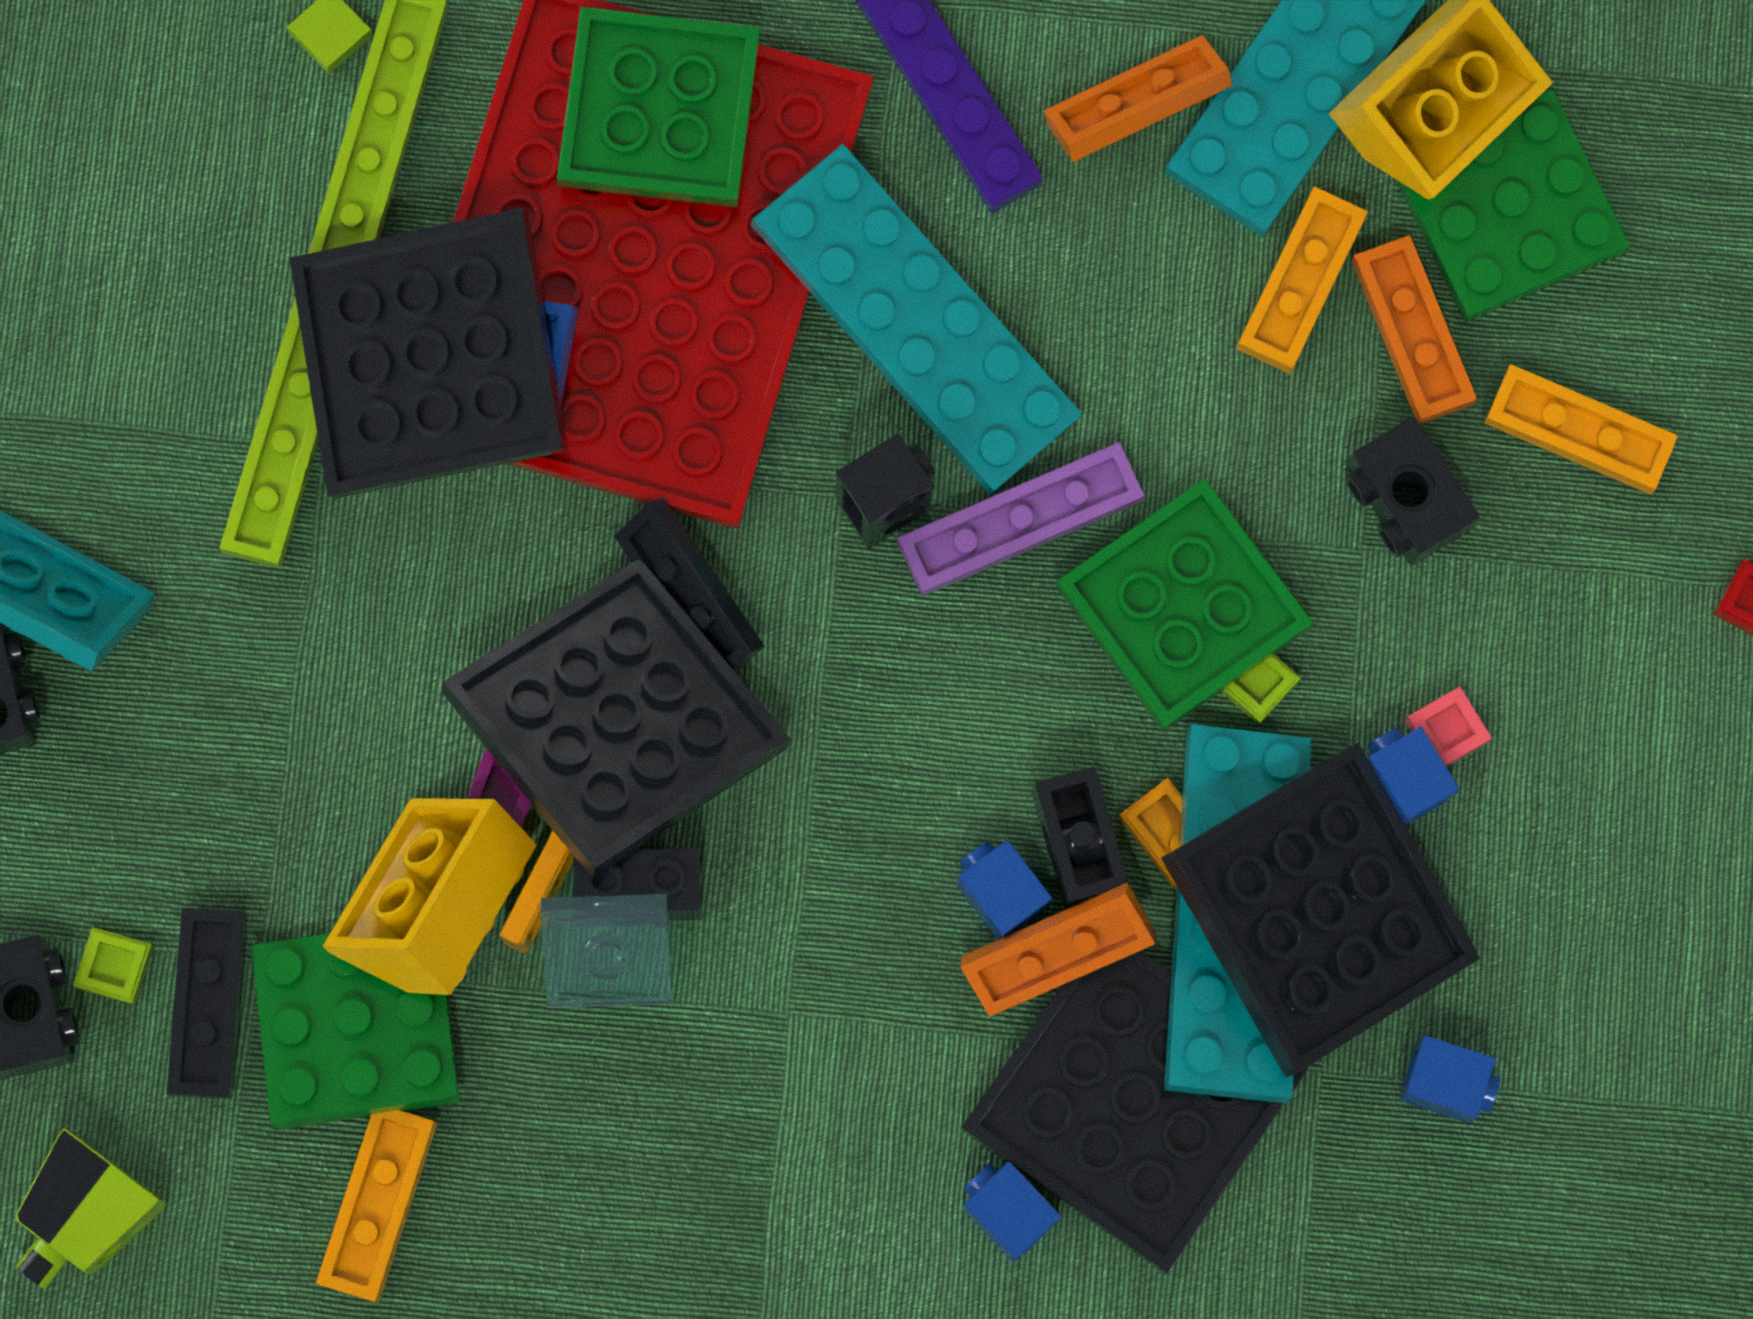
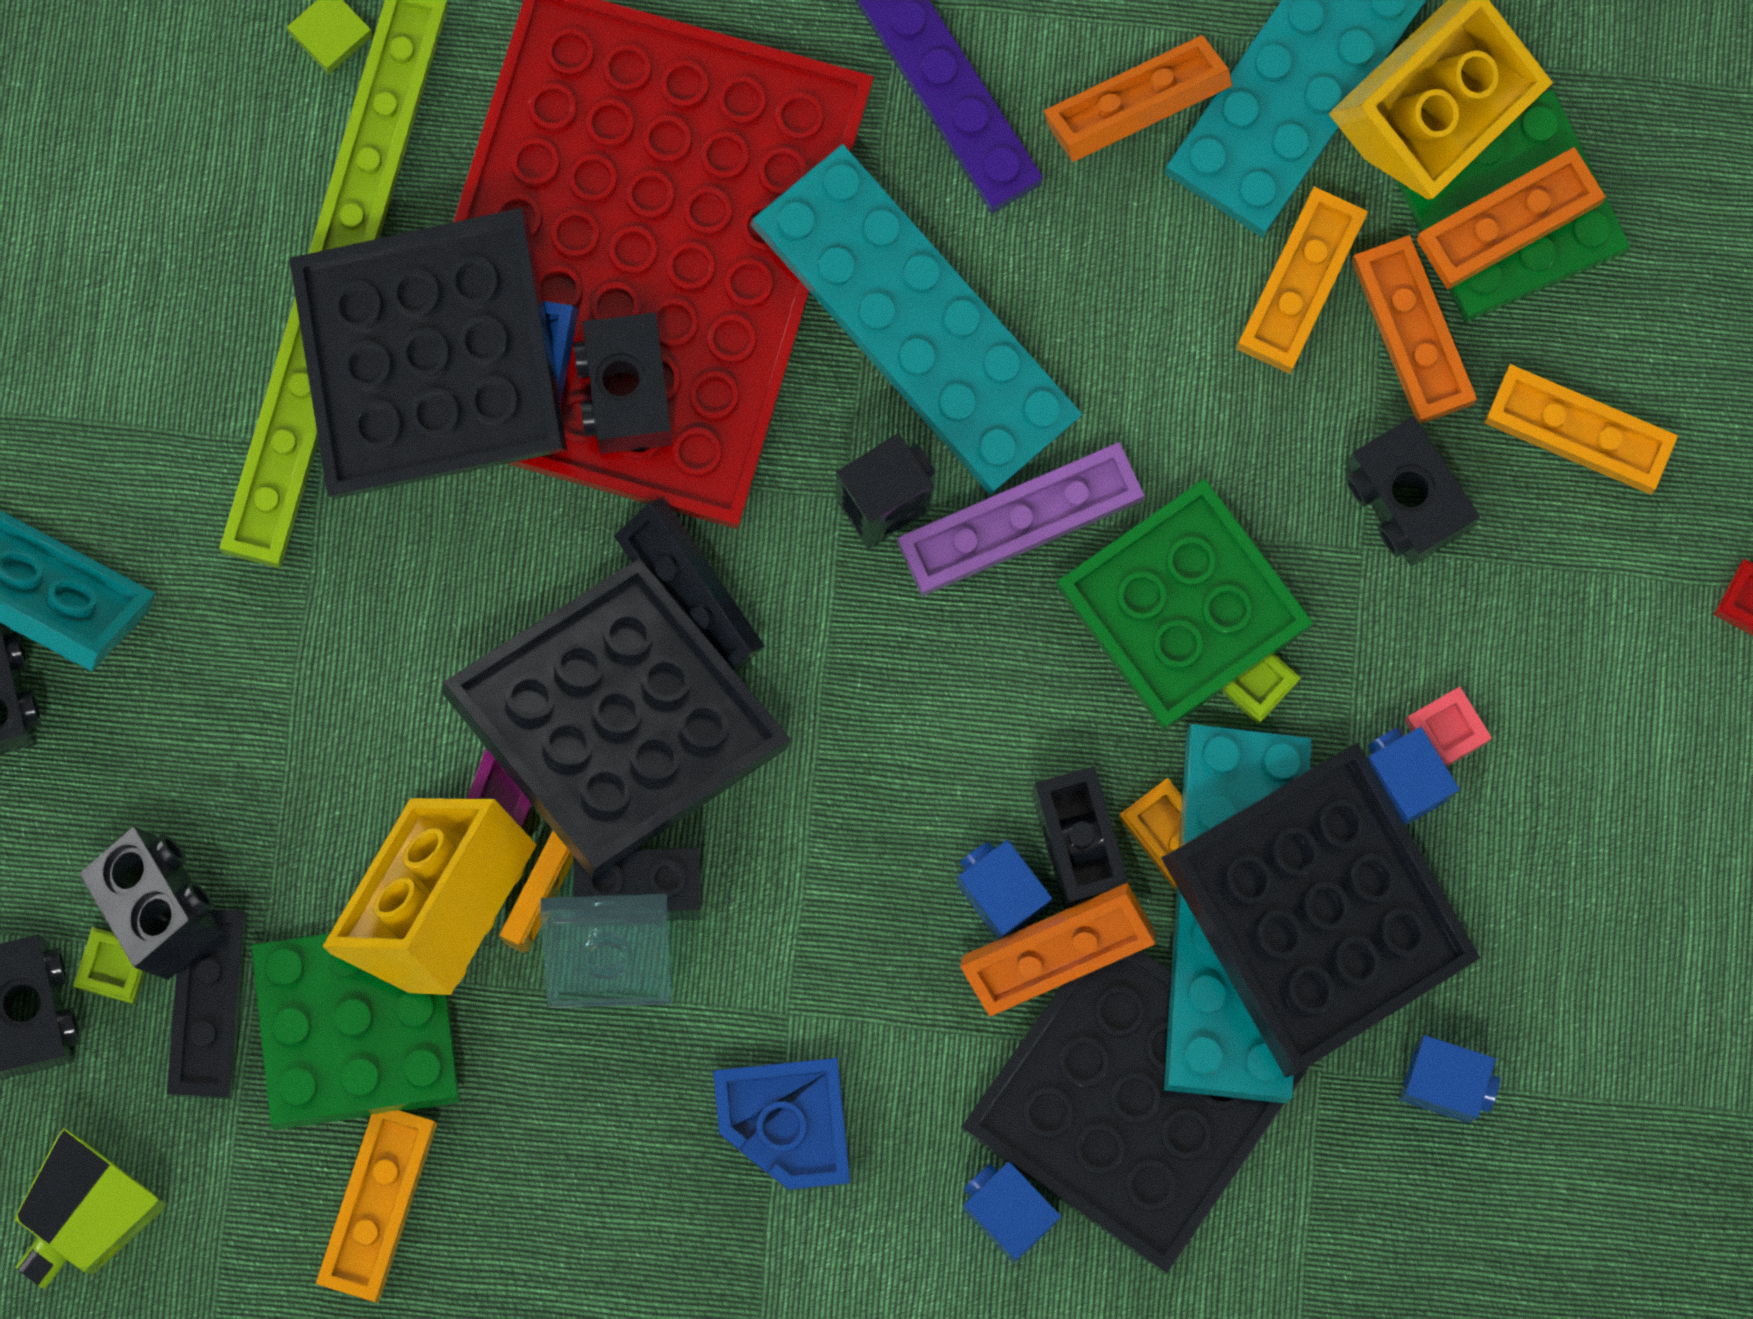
green plate [557,7,760,207] -> none
none -> black brick [79,826,223,980]
none -> black brick [573,312,673,454]
none -> blue plate [713,1058,850,1191]
none -> orange plate [1416,147,1606,290]

